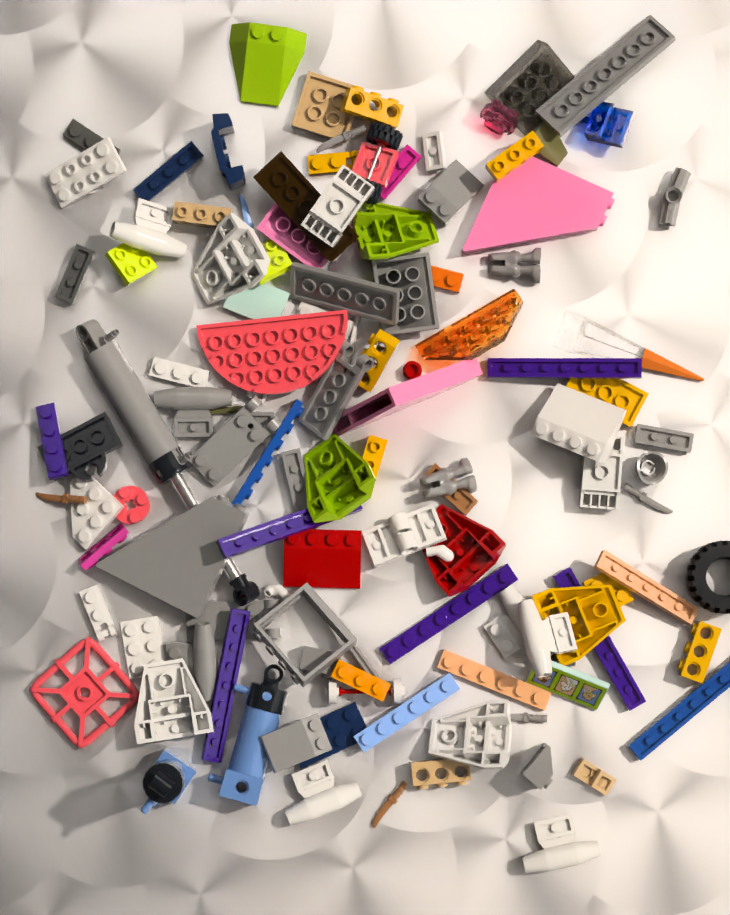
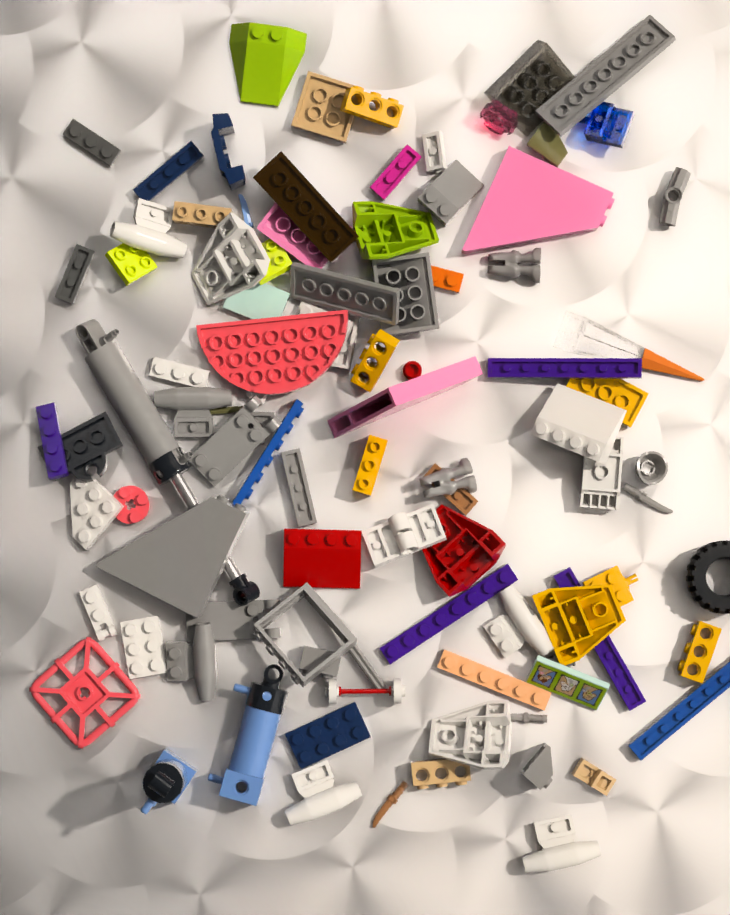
medium nougat piece [36,492,87,504] -> none
white plate [44,137,127,208] -> none
dark pink plate [78,523,129,570] -> none
white wedge [134,658,214,744] -> none
dark purple plate [201,608,250,763] -> none
dark purple plate [216,505,363,559] -> none
light grey slope [260,713,332,773] -> none
white arm [263,584,290,601] -> none
light grey hinge [298,340,374,441] -> none
white plate [301,165,375,247] -> none
lime wedge [304,433,376,523] -> none
yellow plate [307,150,359,175] -> none
light grey piece [316,125,367,153] -> none
light orange plate [330,659,391,701] -> none
plate [352,122,403,205] -> none
light blue plate [353,673,460,753] -> none
clear orange plate [415,289,523,360] -> none
white arm [426,545,454,562] -> none
yellow brick [485,131,544,183] -> none
white plate [518,599,578,678] -> none
light nougat plate [594,550,699,626] -> none
light grey plate [634,424,694,453] -> none

